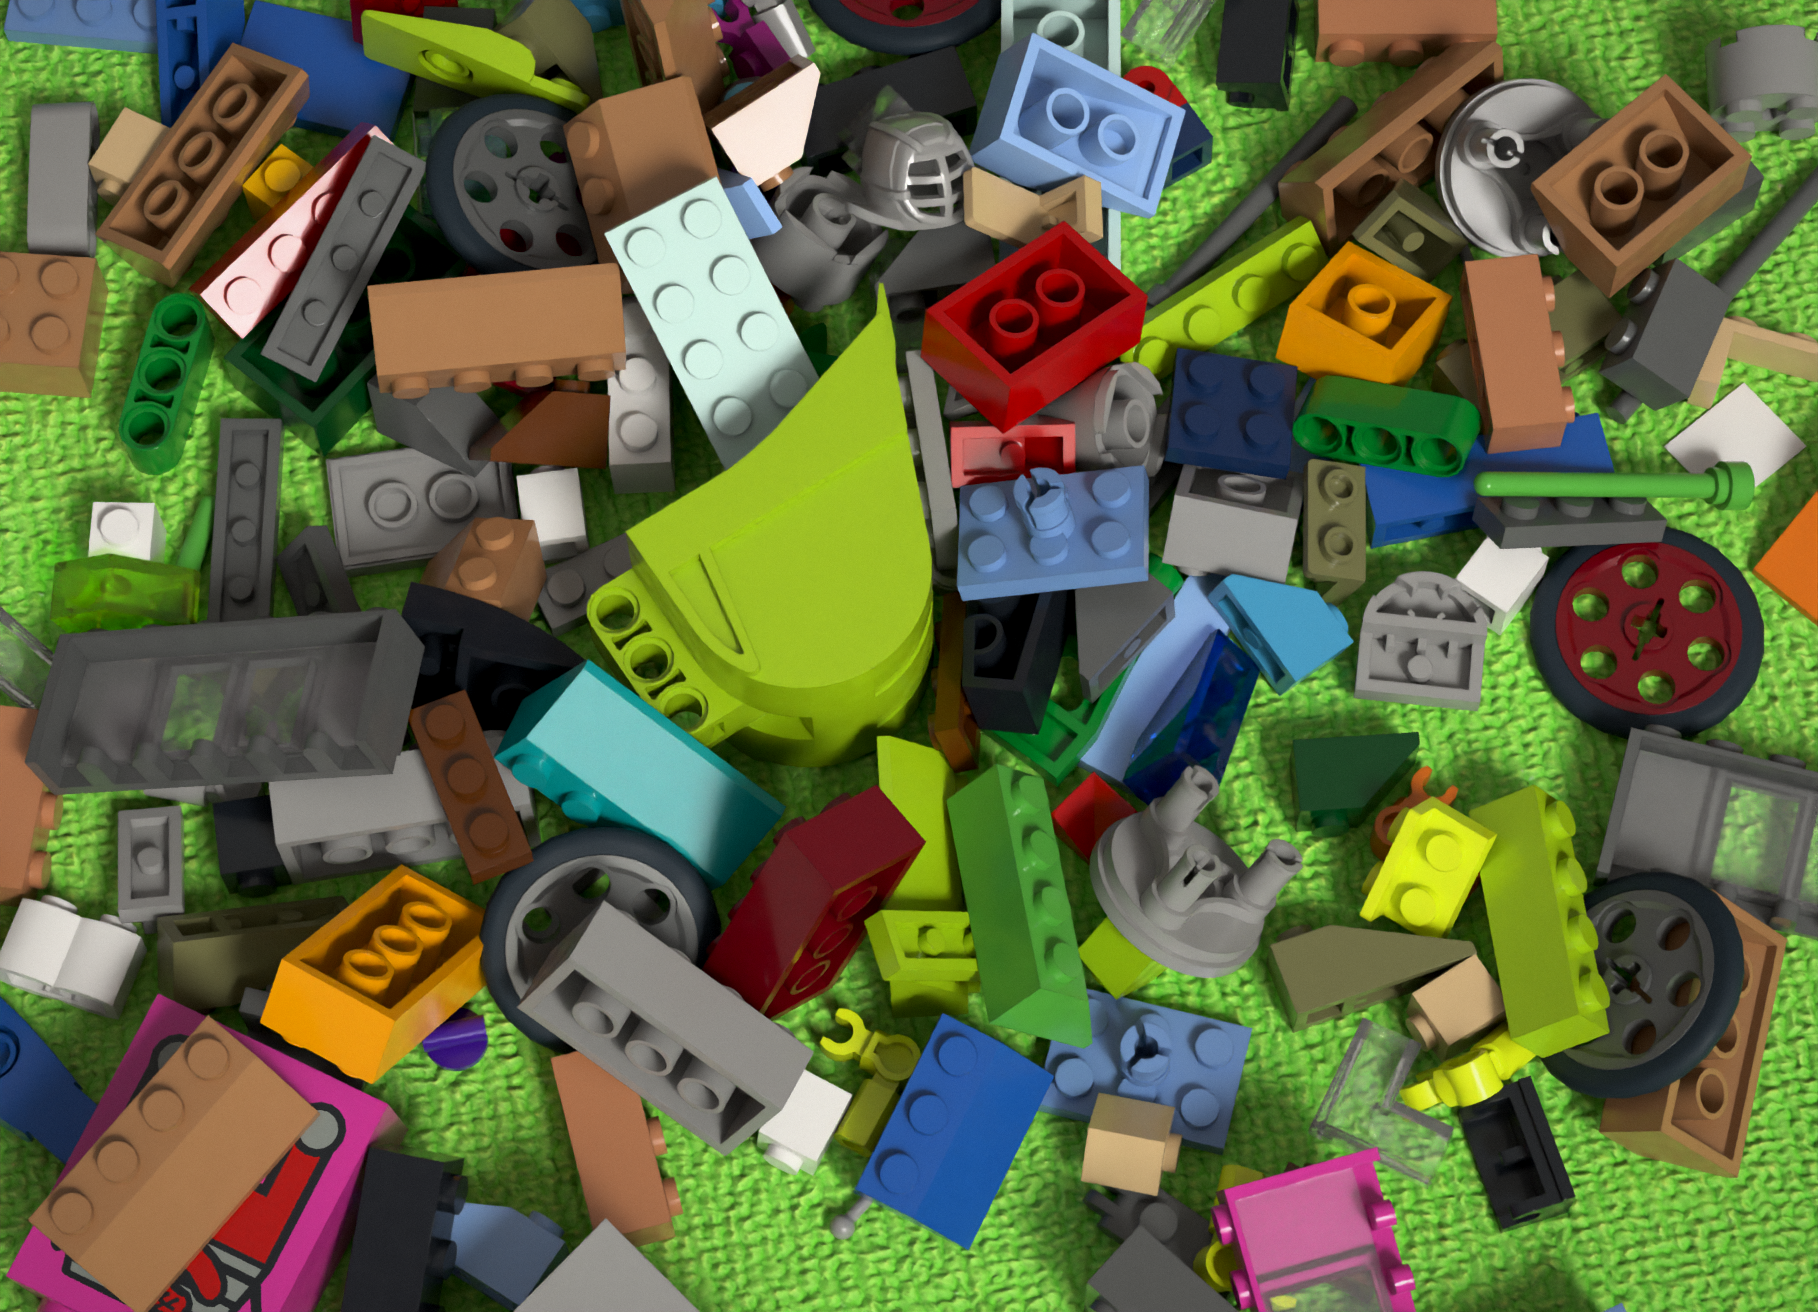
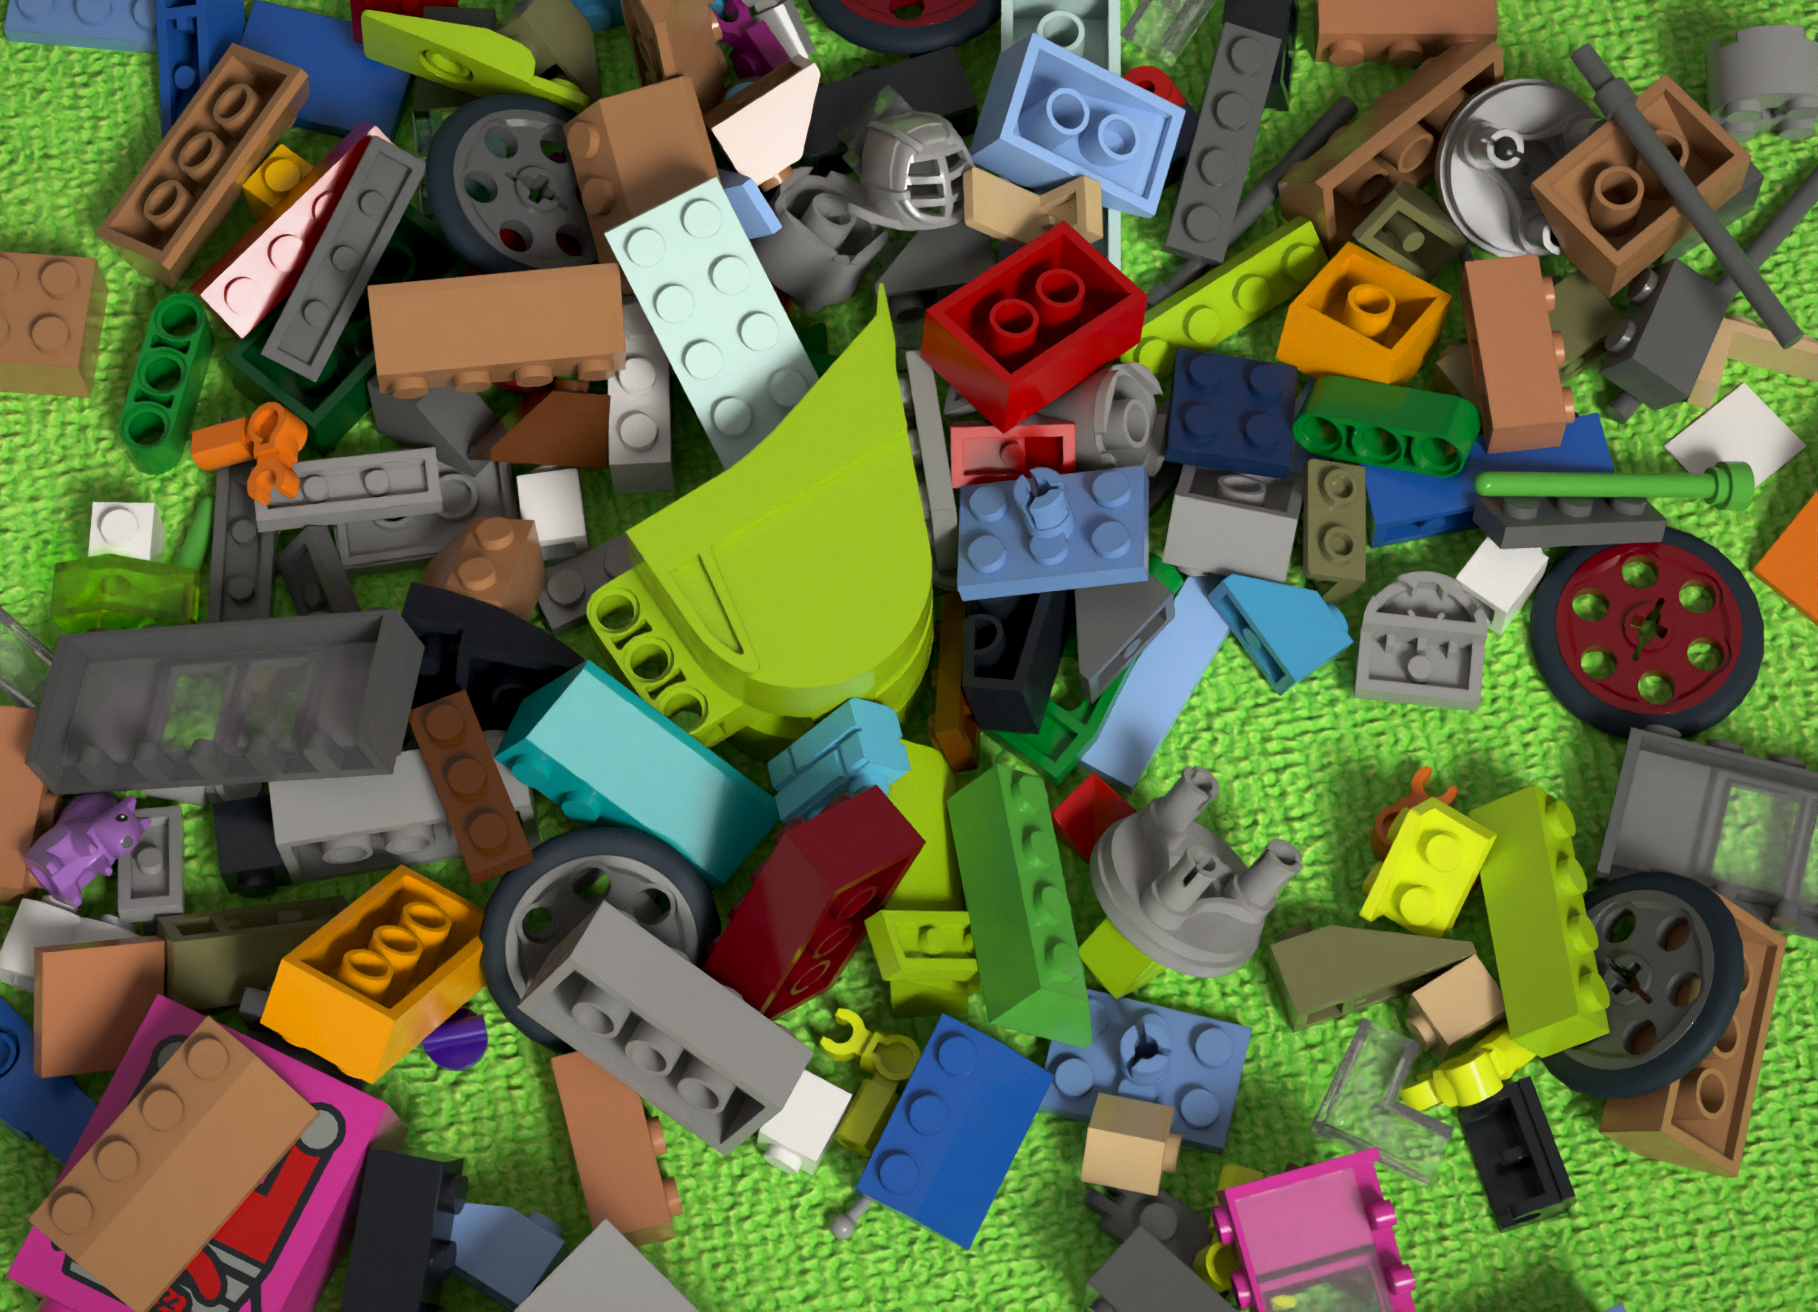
light grey beam [27,101,100,258] -> none
tan brick [88,107,171,207] -> none
clear blue slope [1122,629,1260,805] -> none
dark green slope [1289,732,1420,838] -> none
none -> medium lavender animal [23,792,151,908]
none -> nougat tile [33,935,165,1078]
none -> orange bar [190,402,308,506]
none -> light grey plate [251,447,443,533]
none -> medium azure brick [767,697,911,824]
none -> dark grey plate [1161,22,1282,268]
none -> dark grey bar [1570,43,1804,349]

